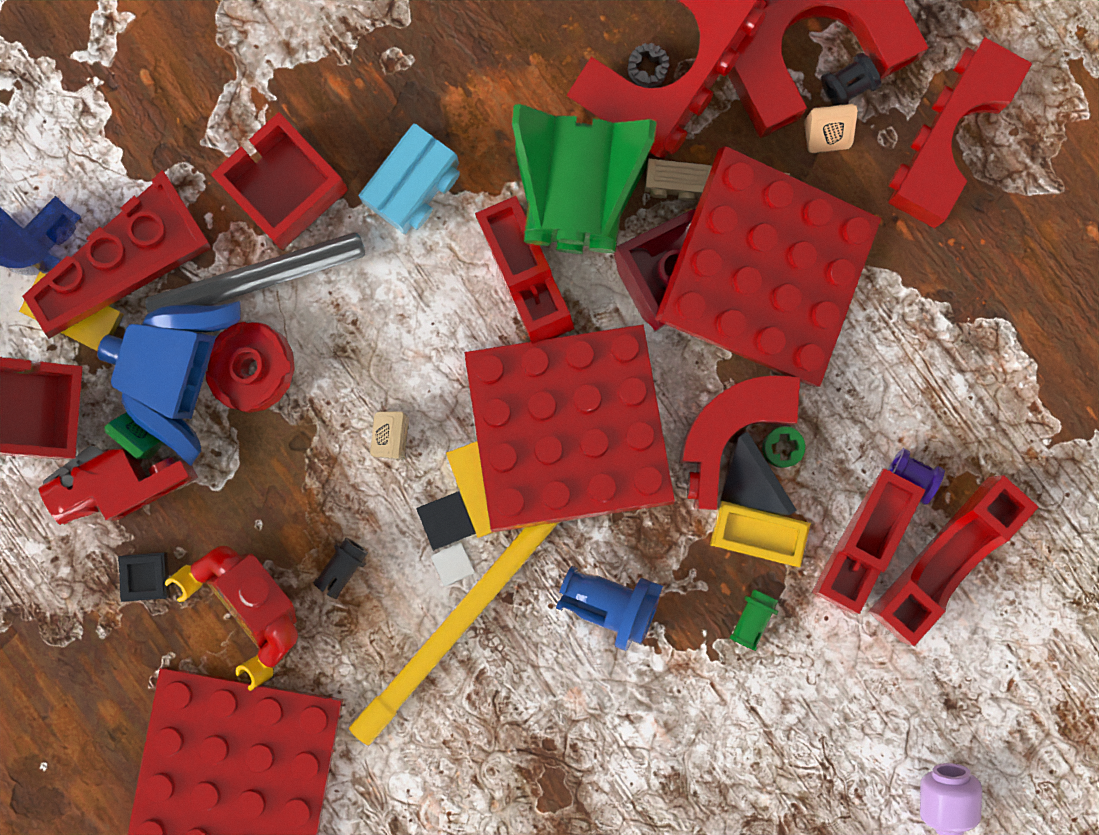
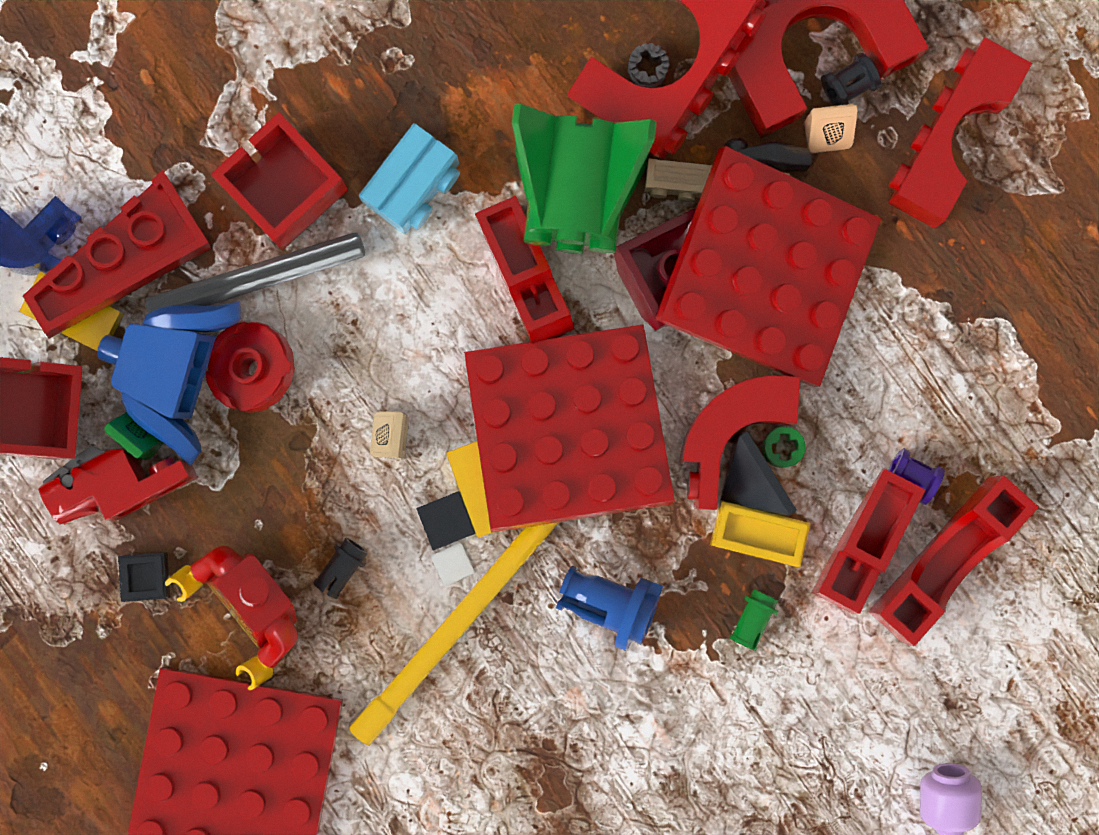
none -> black arm [724,138,812,171]

